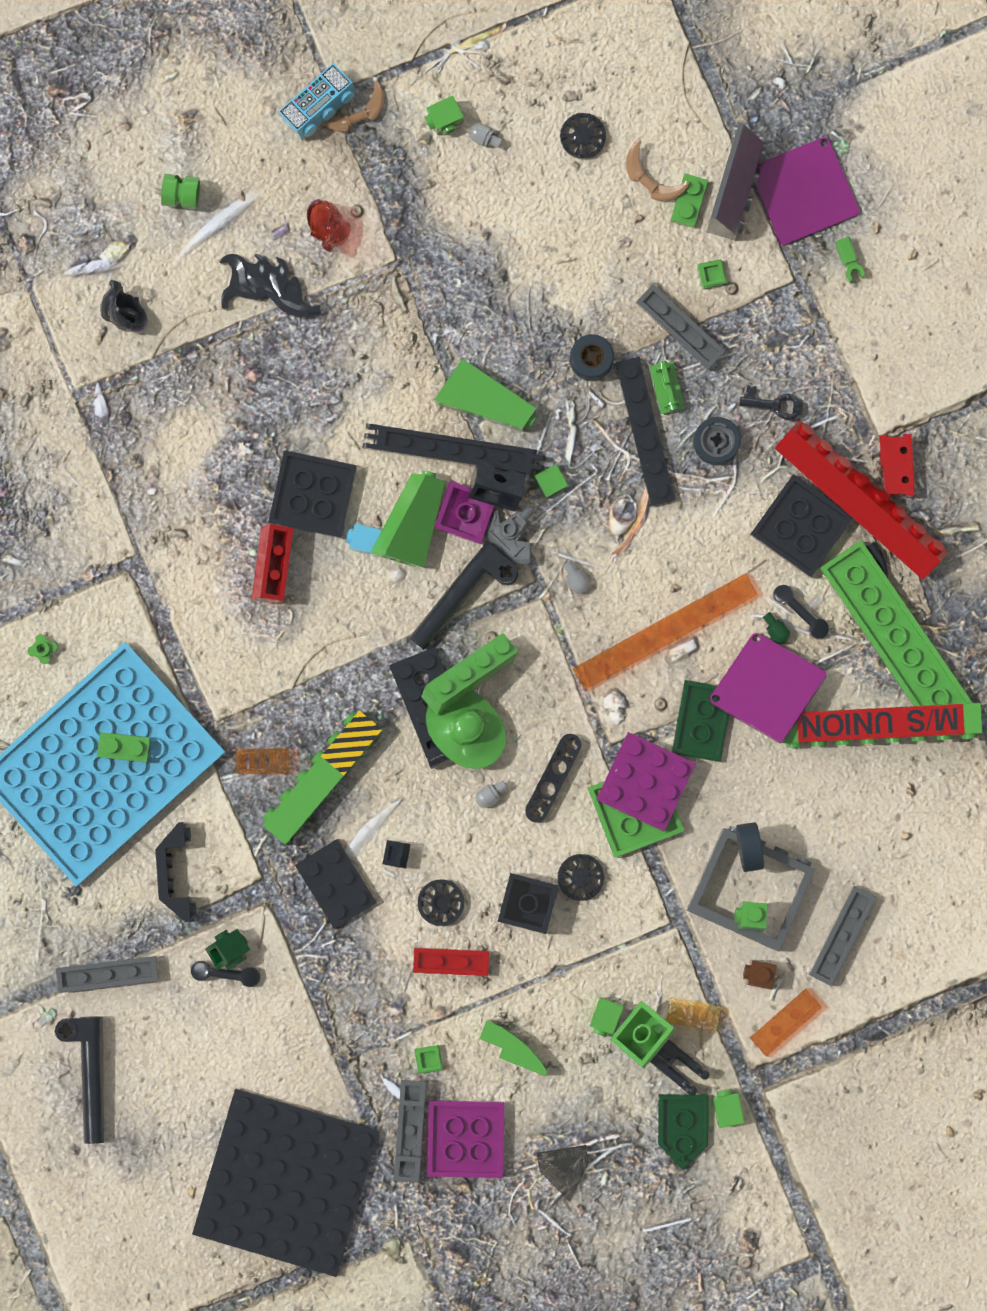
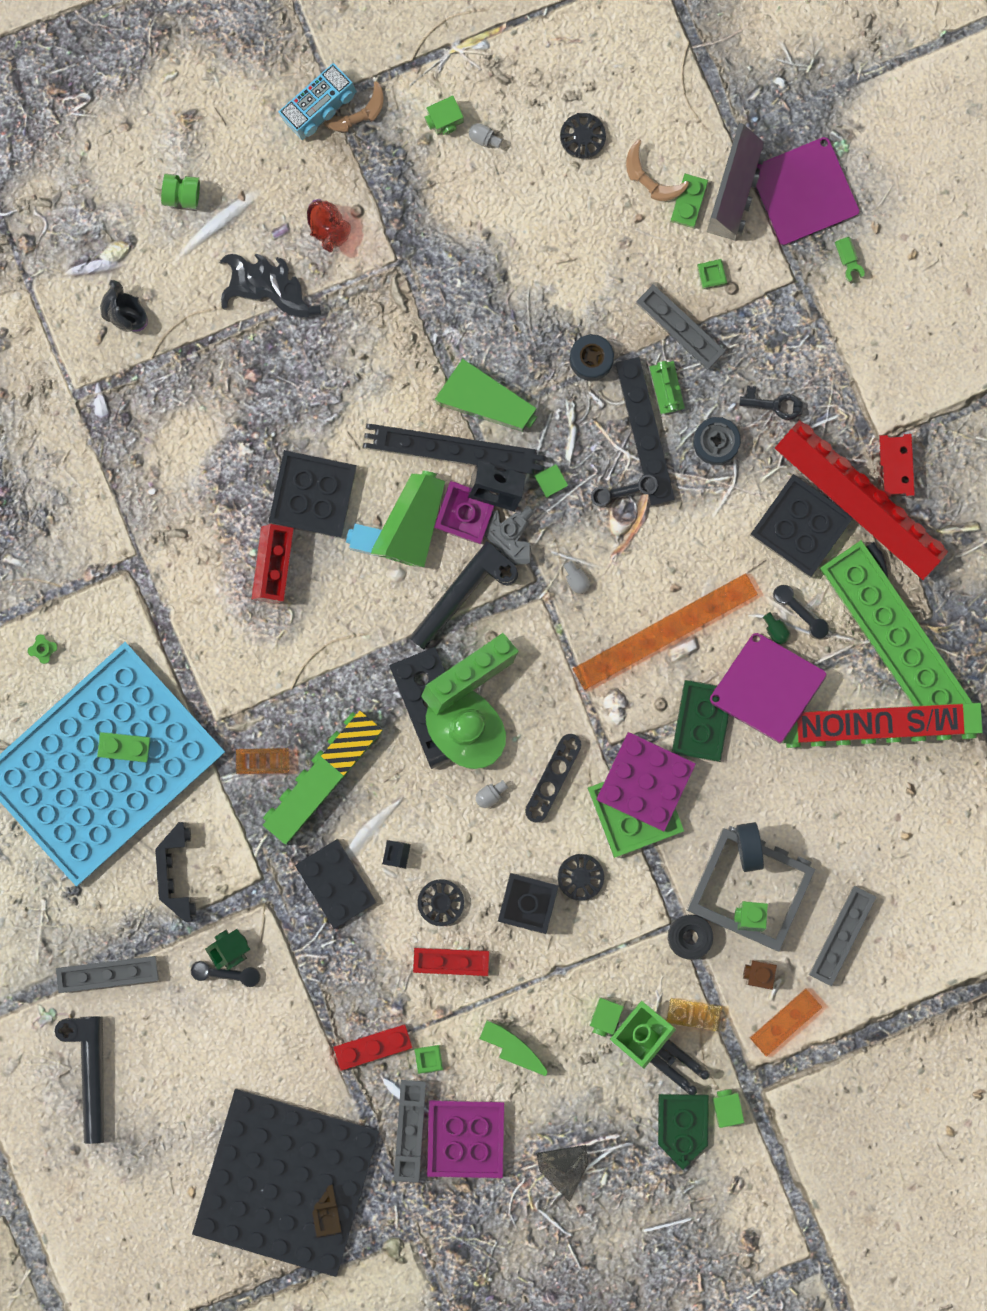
none -> dark brown slope [312,1185,342,1238]
none -> red plate [333,1024,413,1071]
none -> black bar [591,475,659,507]
none -> black tyre [668,915,713,960]

